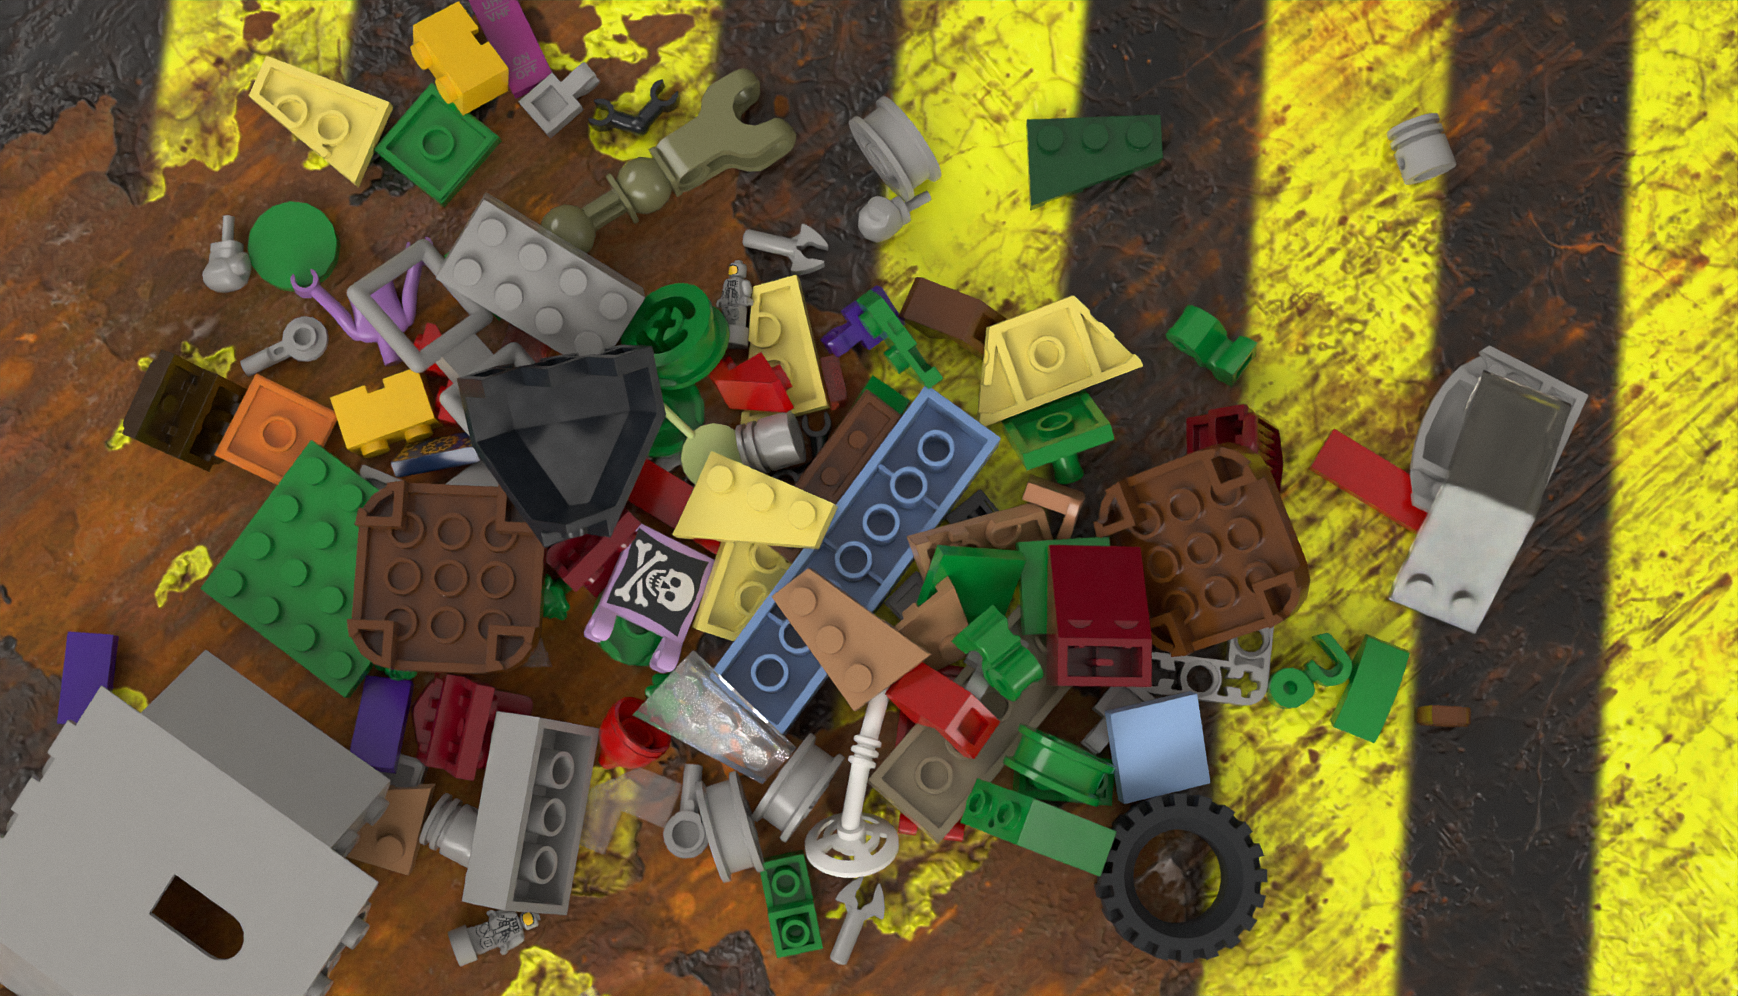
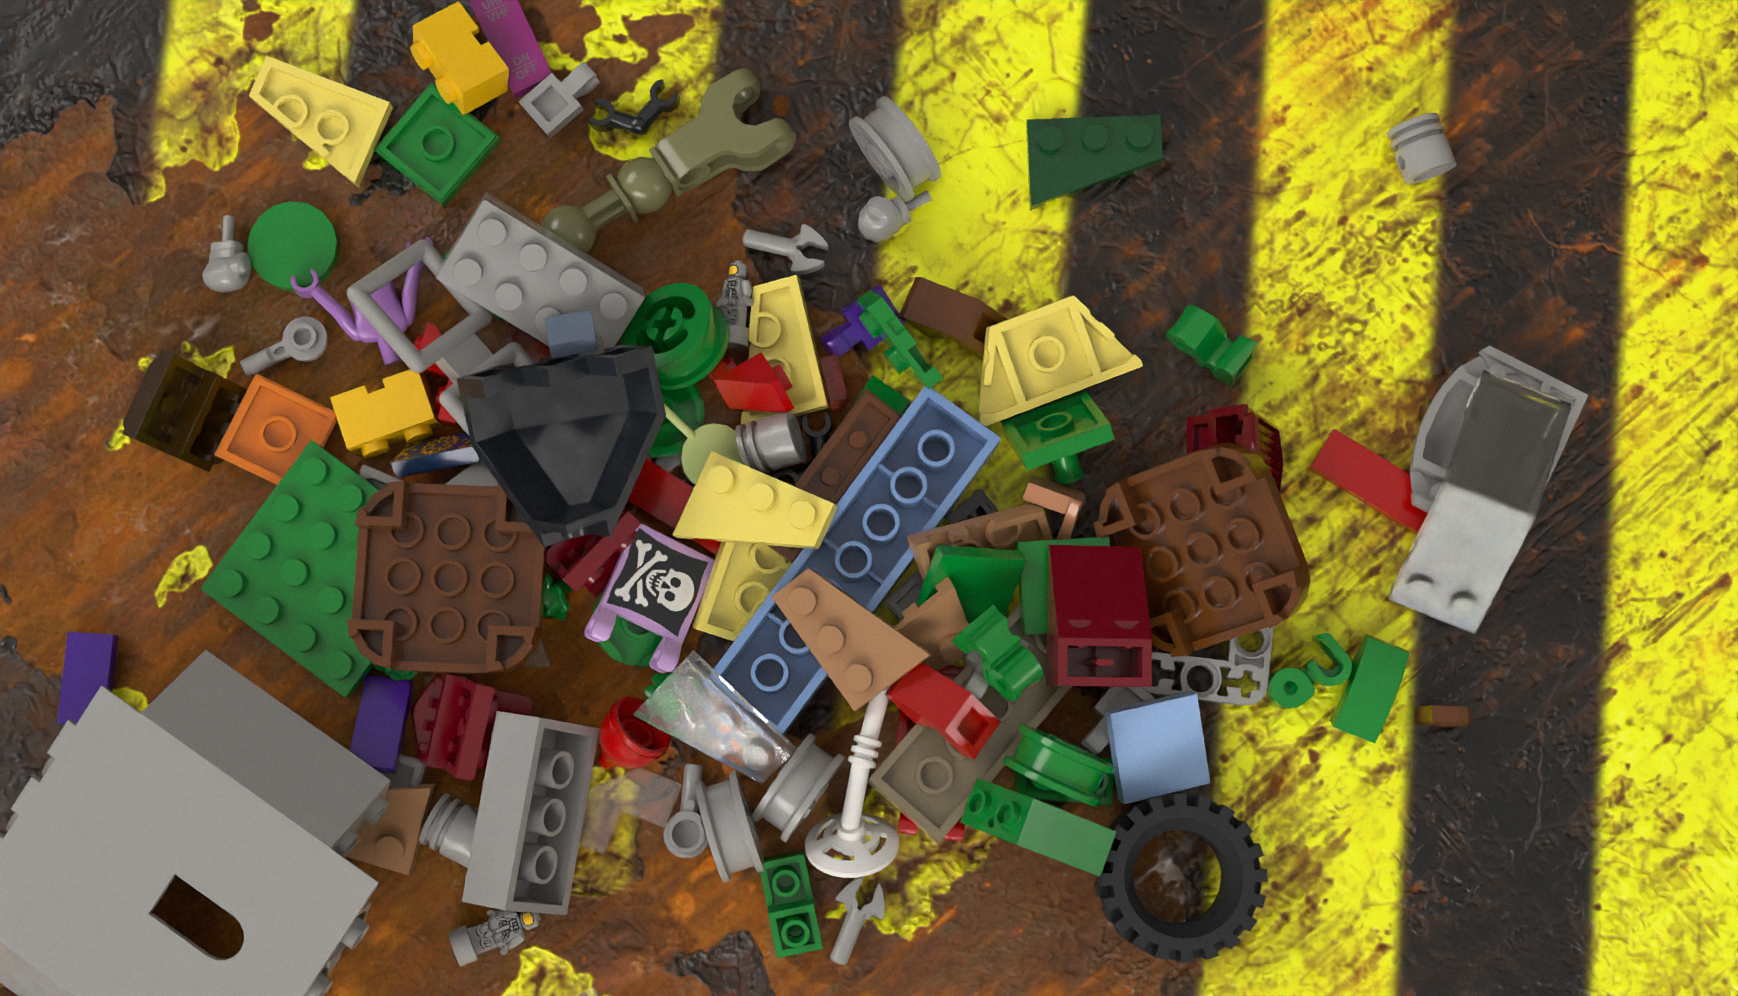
none -> sand blue tile [545,309,599,359]

